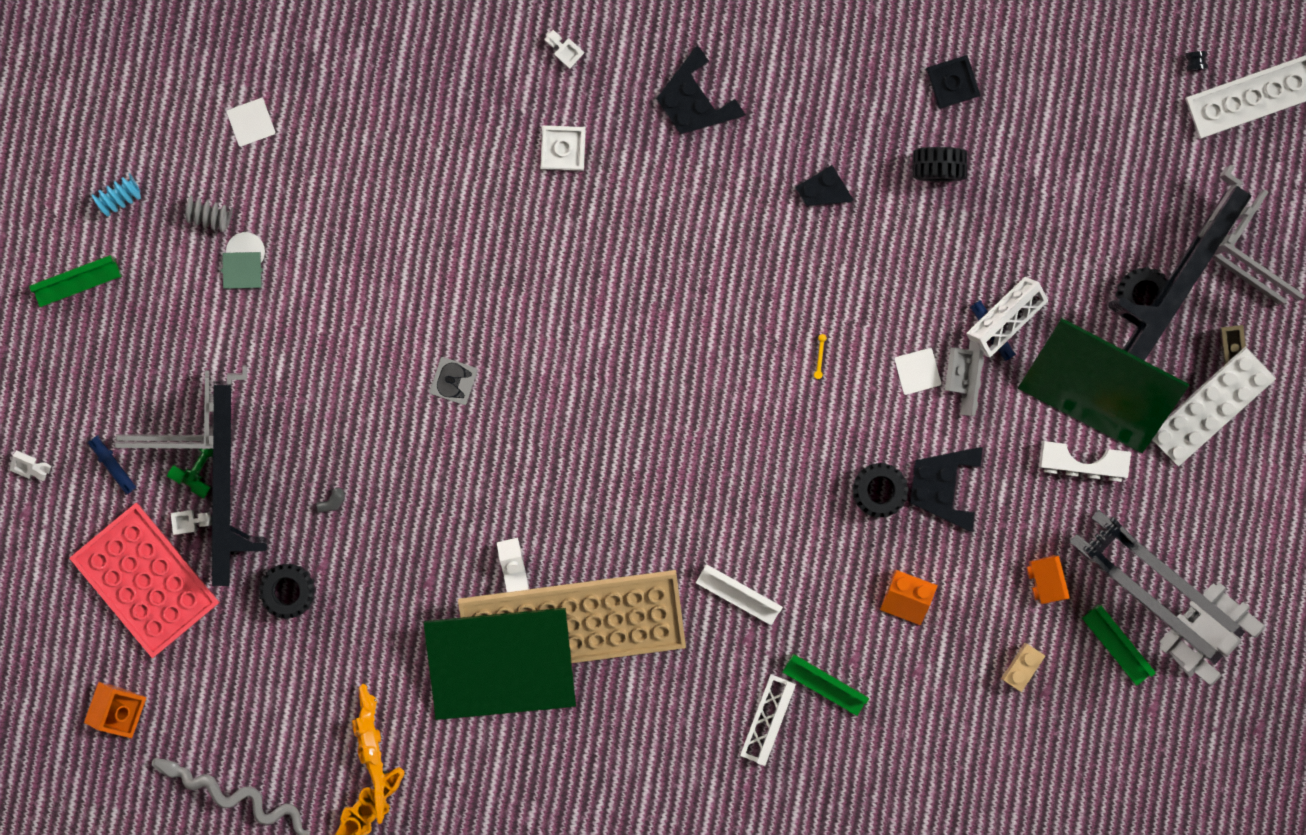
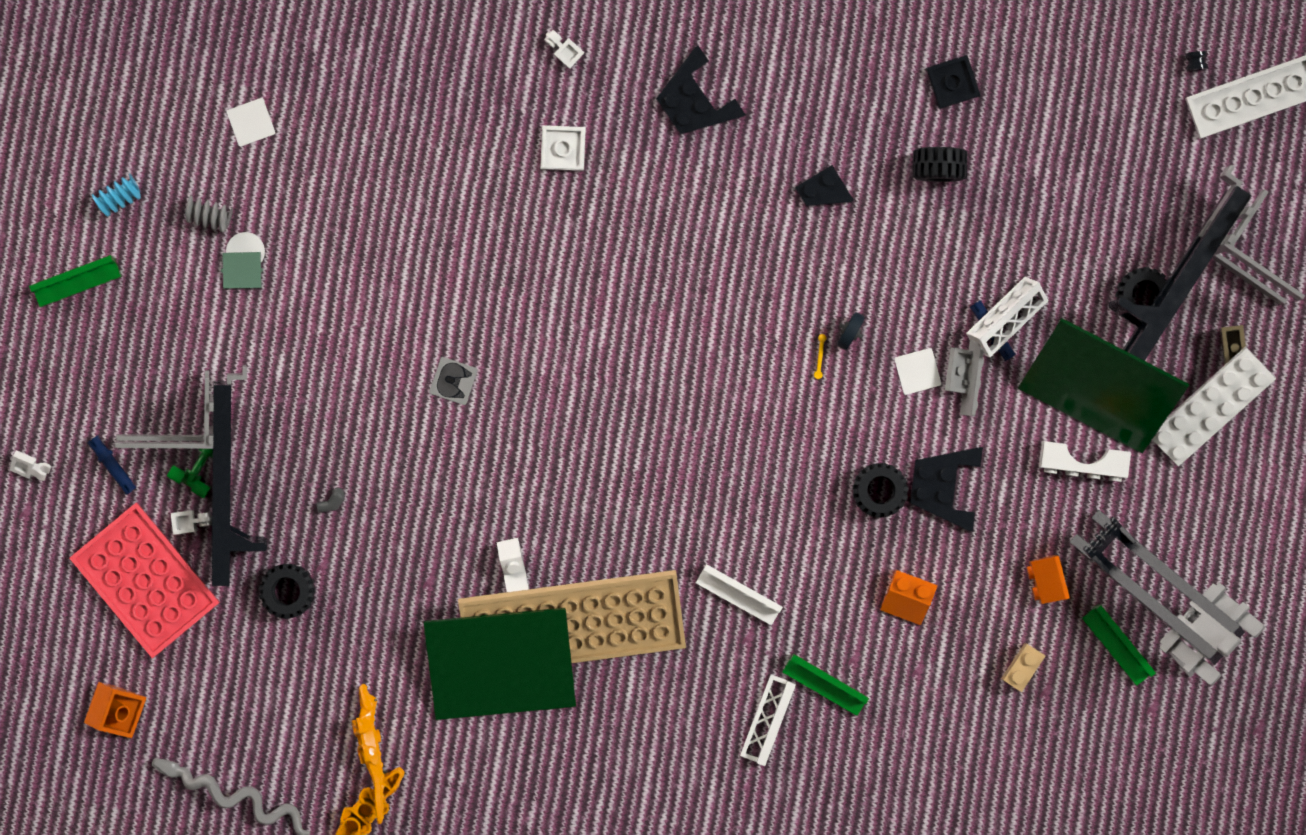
none -> black wheel [837,312,865,350]

